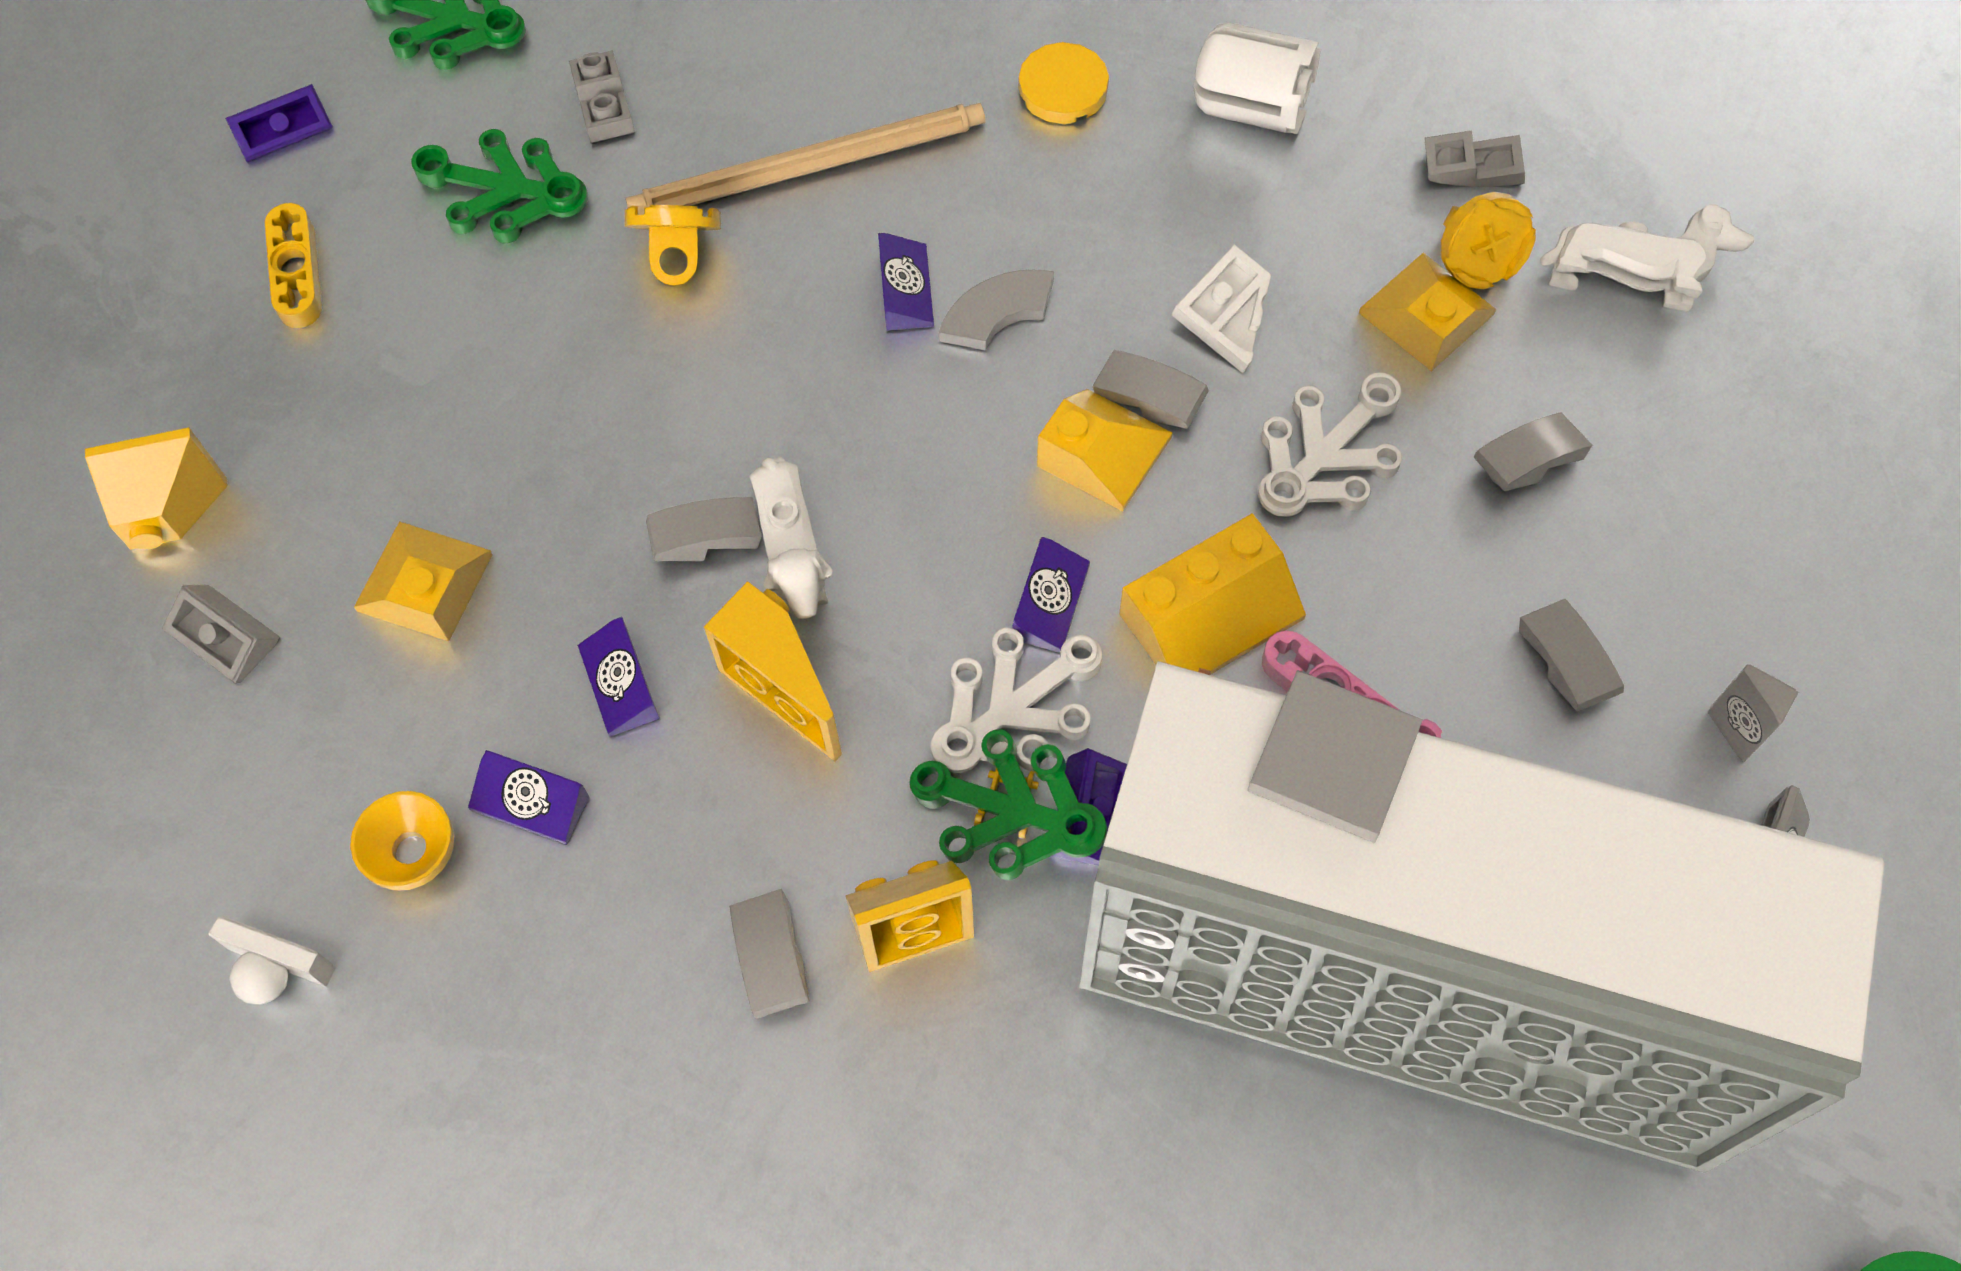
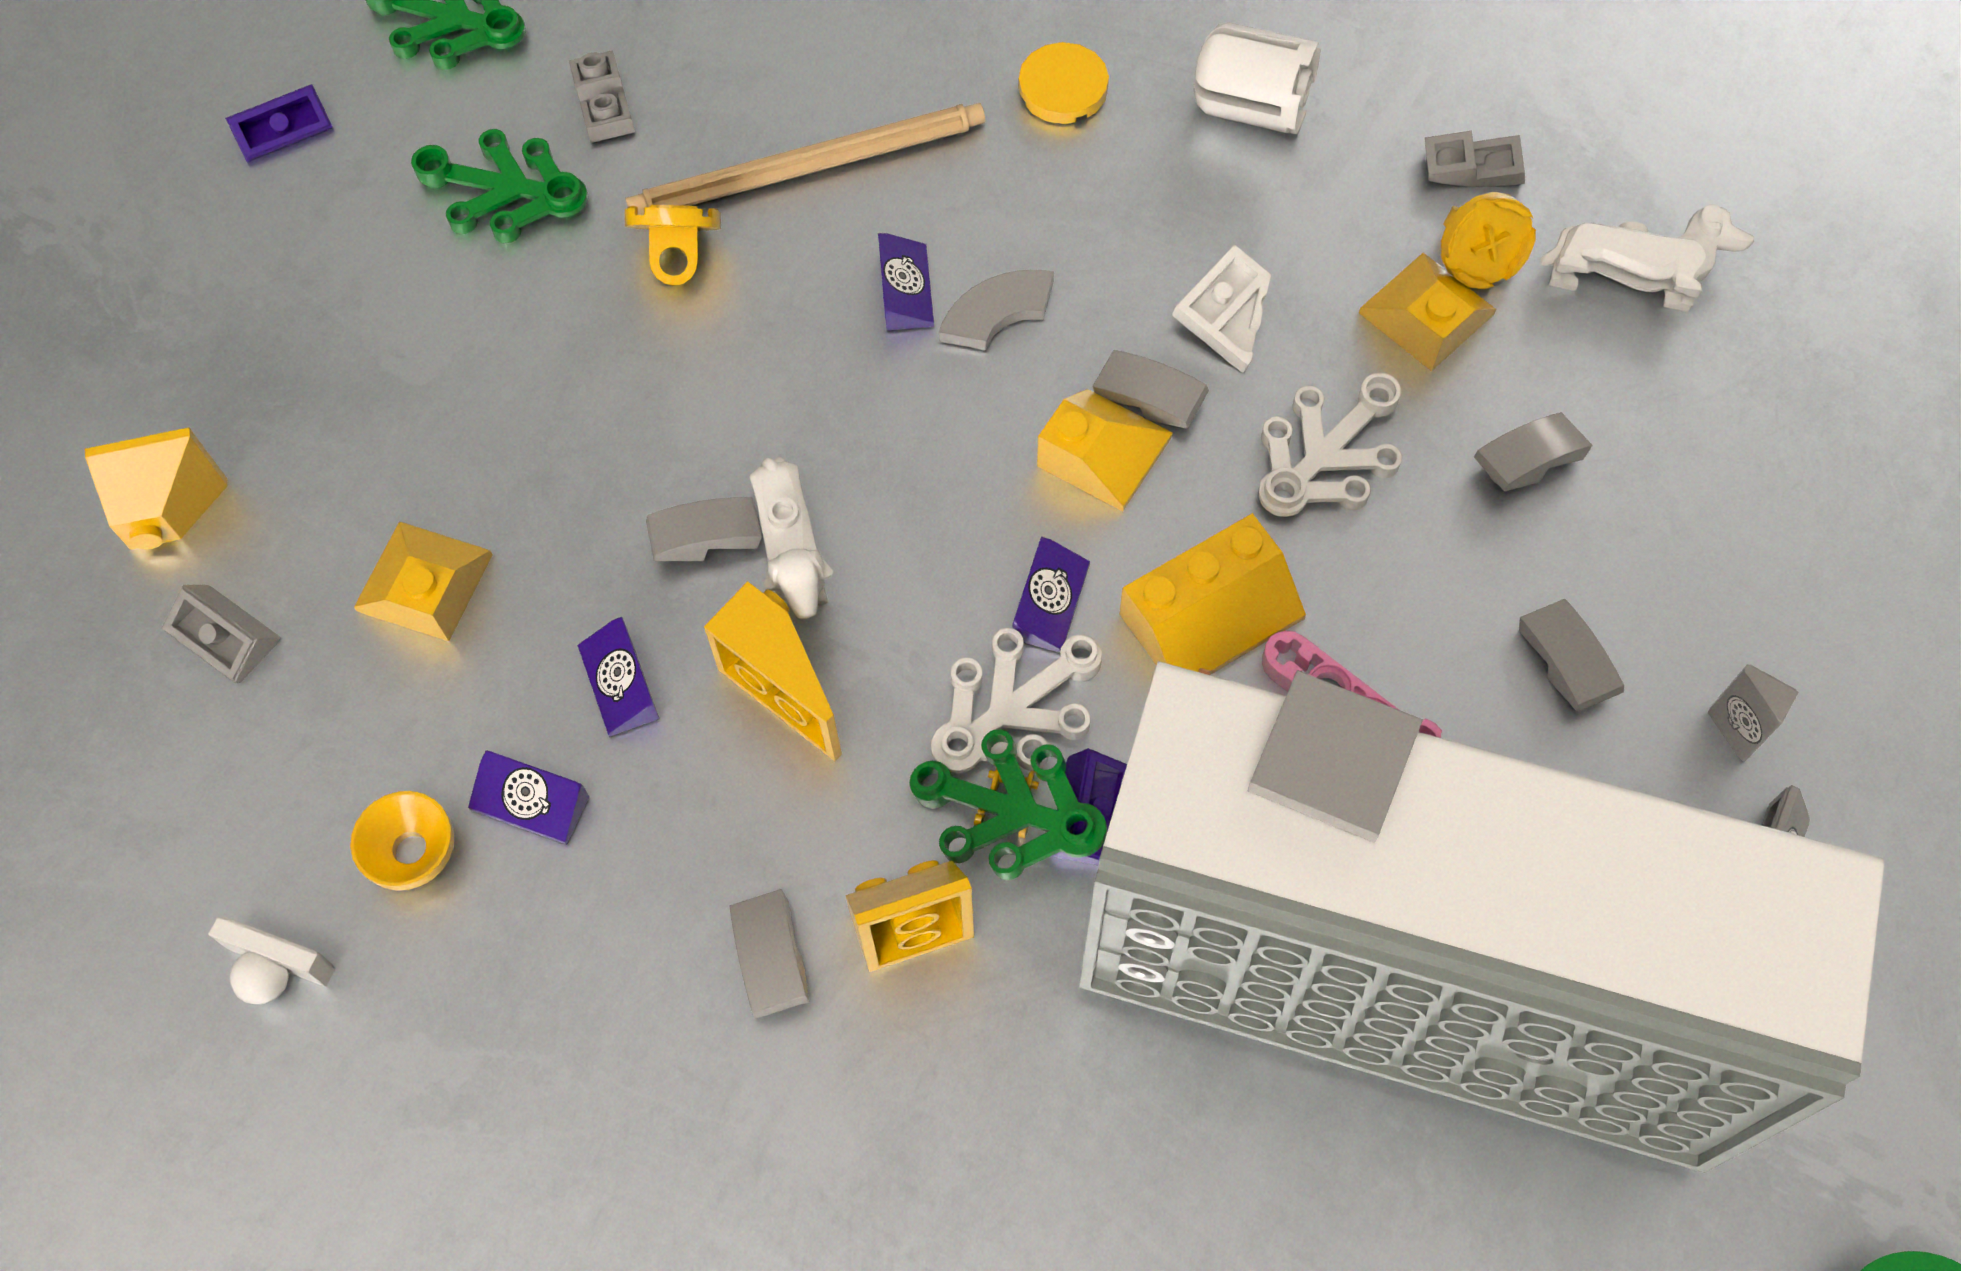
yellow beam [265,203,322,328] -> none

